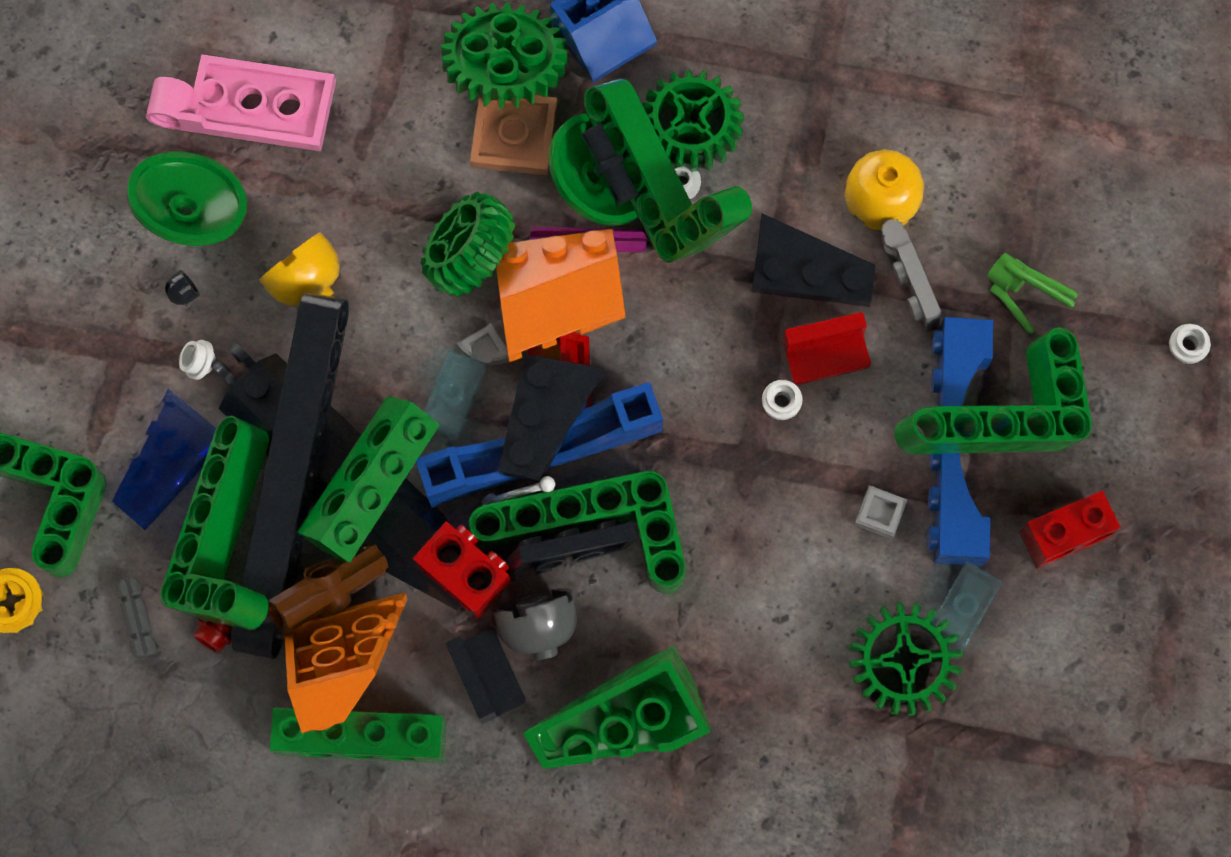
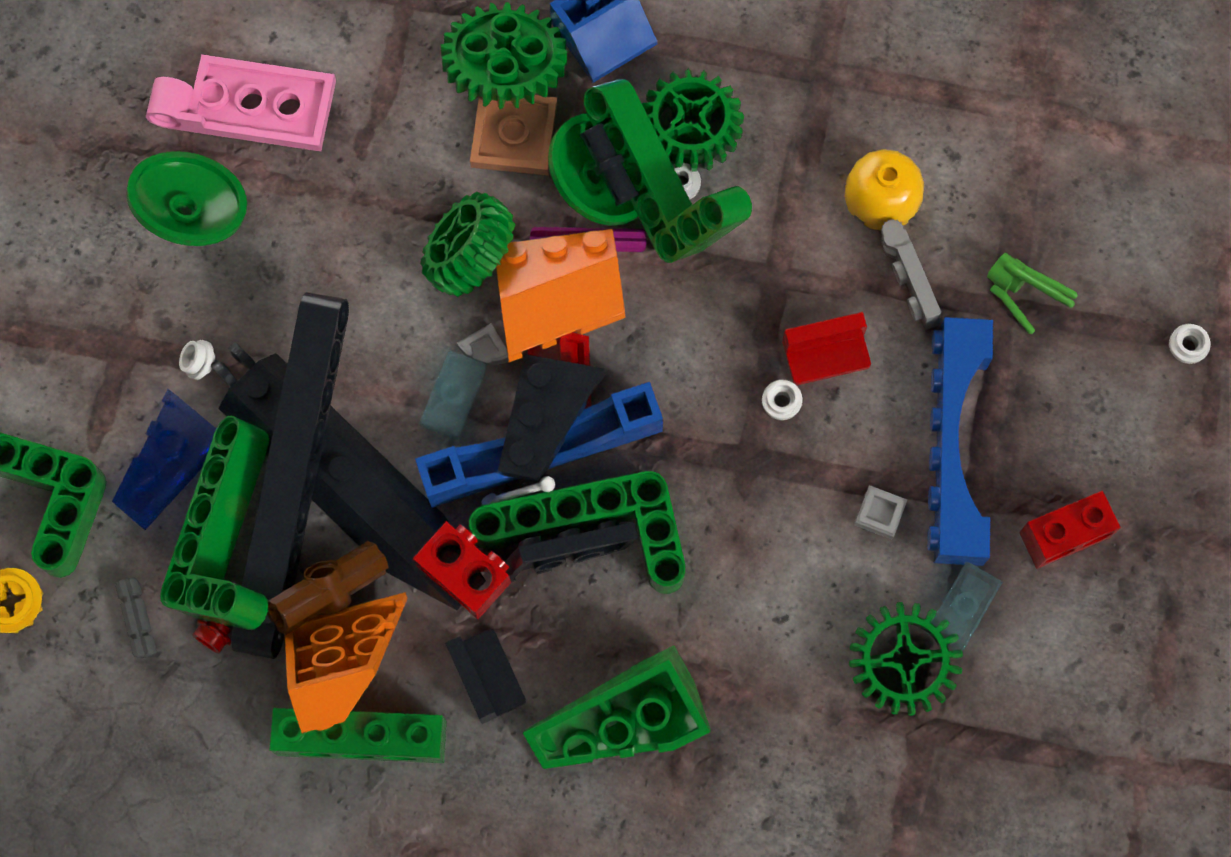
black hinge [165,270,200,305] -> none
yellow cylinder [259,232,340,308] -> none
green brick [297,395,440,563] -> none
dark grey cylinder [491,588,578,660] -> none
black wing [752,213,875,307] -> none
green beam [894,327,1092,454] -> none

